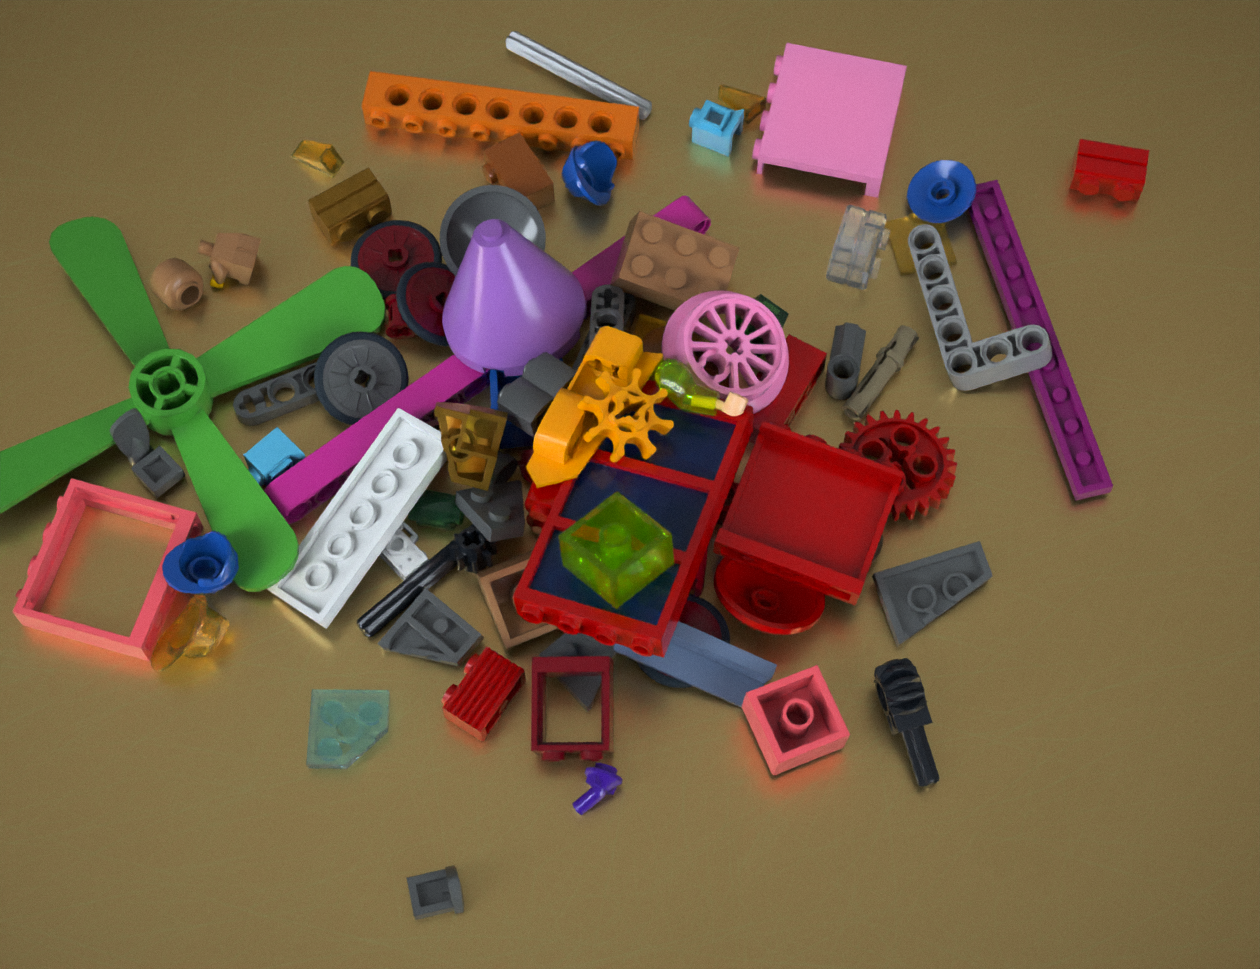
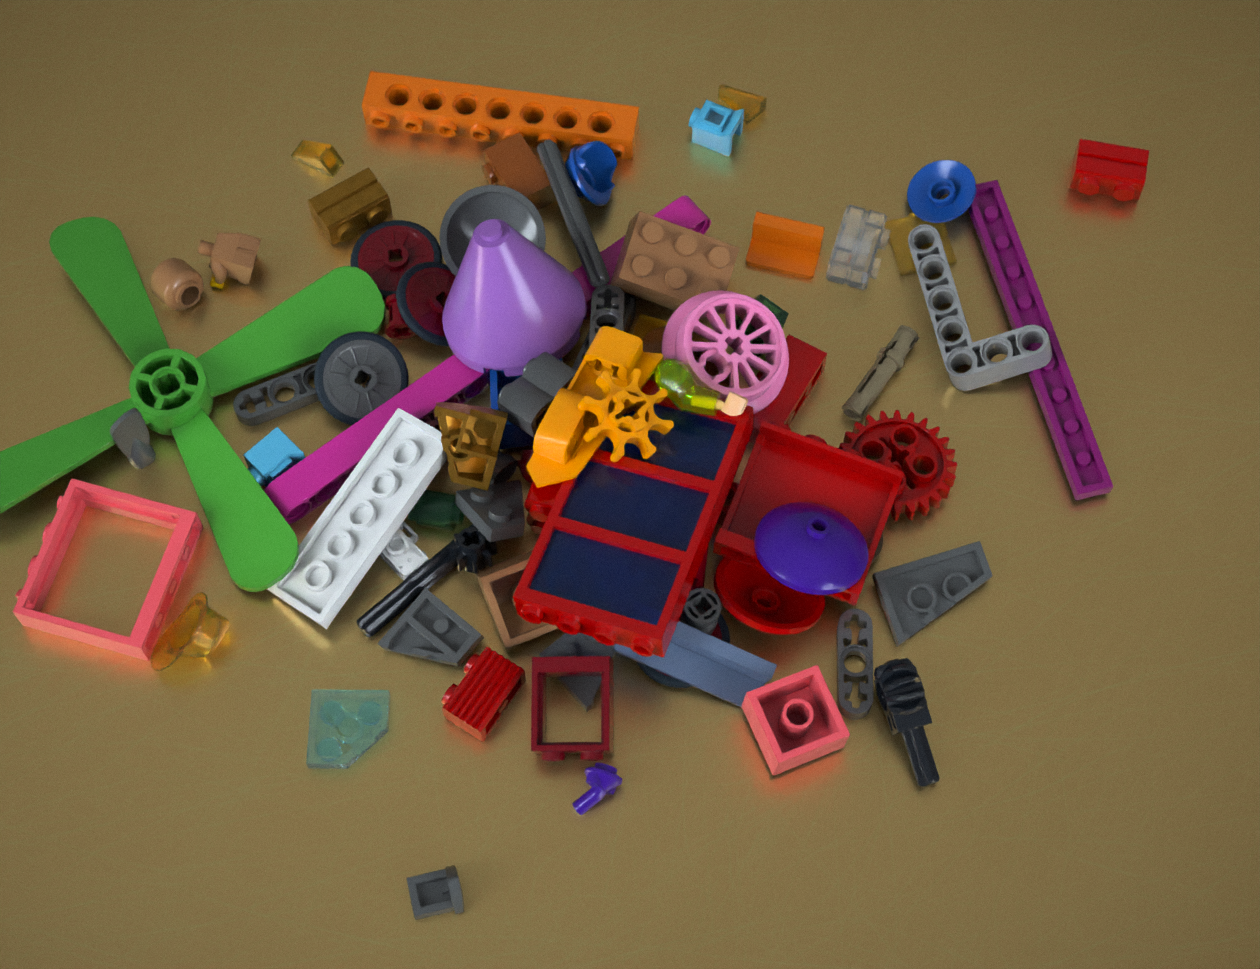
dark grey plate [131,446,186,498] -> none
blue piece [162,531,239,594] -> none
light grey axle [505,31,652,120] -> none
clear neon green brick [558,491,674,609] -> none
bright pink panel [752,43,907,198] -> none
dark grey piece [825,322,866,400] -> none
none -> dark grey axle [537,139,610,288]
none -> dark grey wheel [680,588,722,635]
none -> orange panel [745,212,825,280]
none -> dark purple dish [754,502,869,595]
none -> flat silver beam [837,609,873,720]

